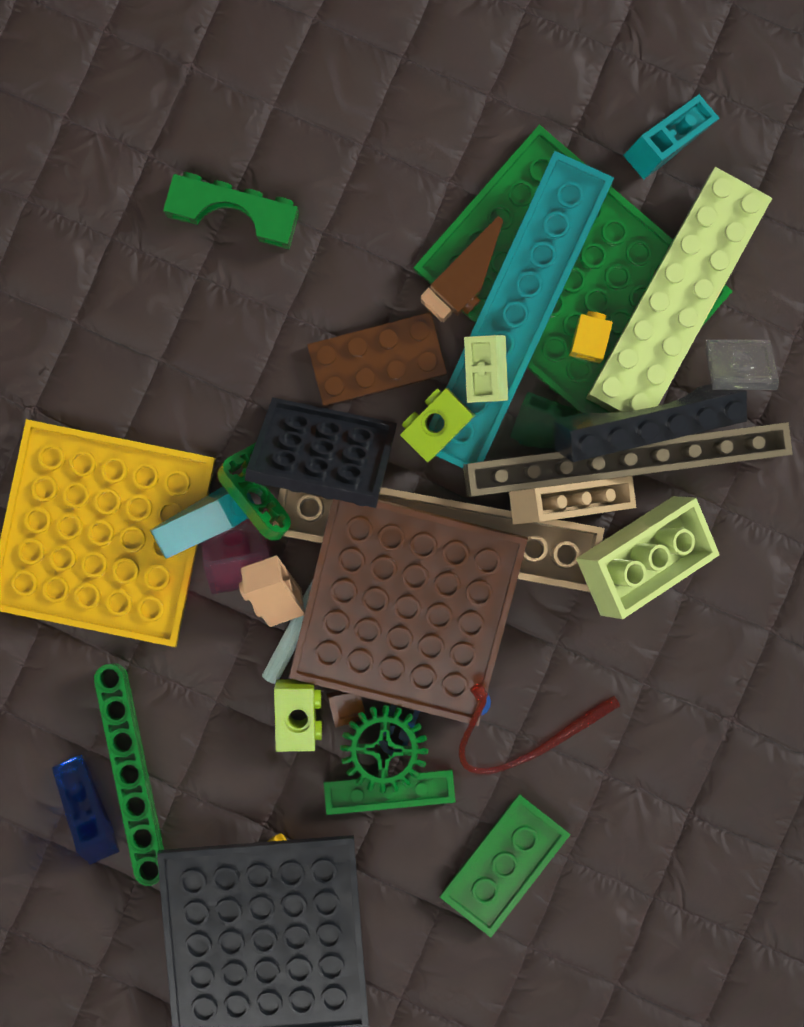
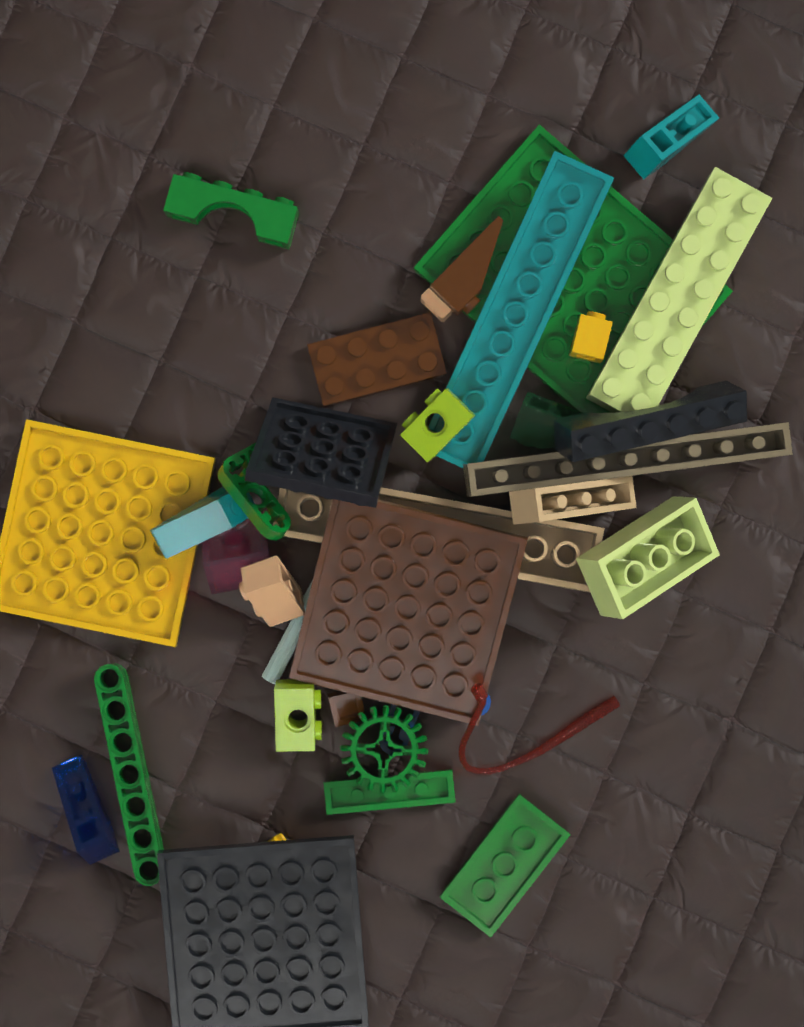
yellowish green hinge [464,335,508,403] -> none
clear tile [705,340,779,390] -> none

